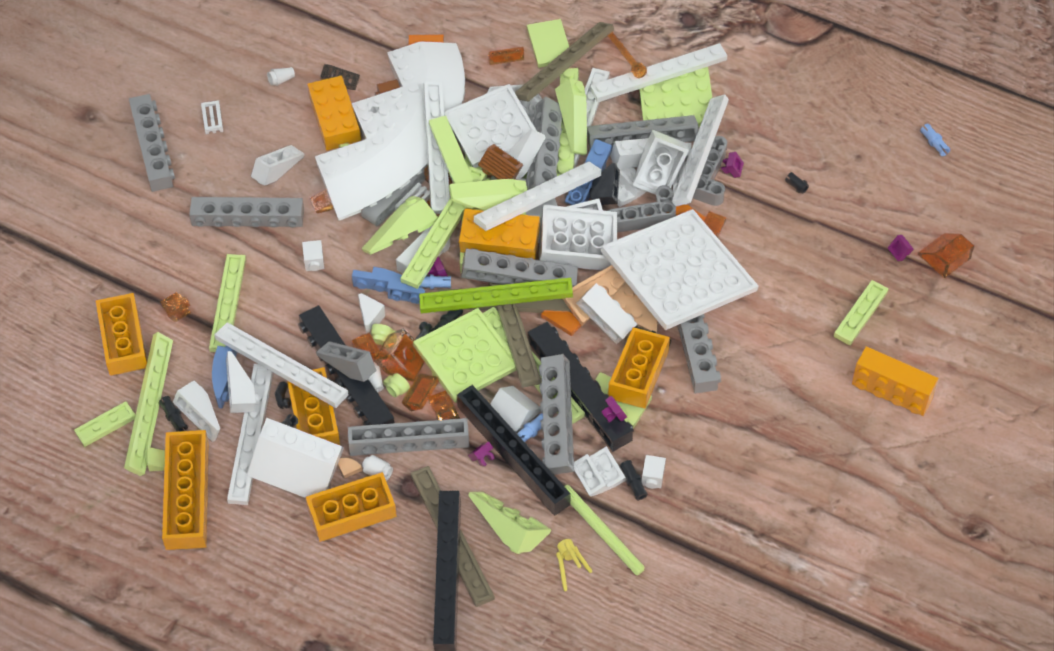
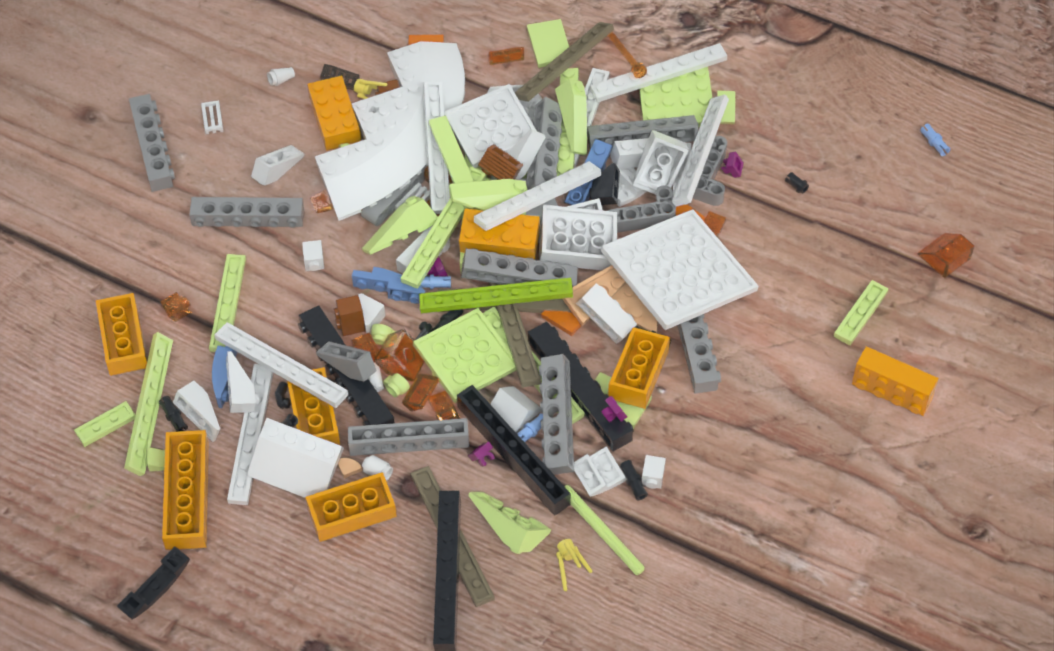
magenta tile [888,235,914,261] -> none
none -> black slope [117,546,190,620]
none -> dark orange brick [333,295,365,336]
none -> light yellow plant [354,79,387,99]
none -> yellowish green slope [717,90,735,124]

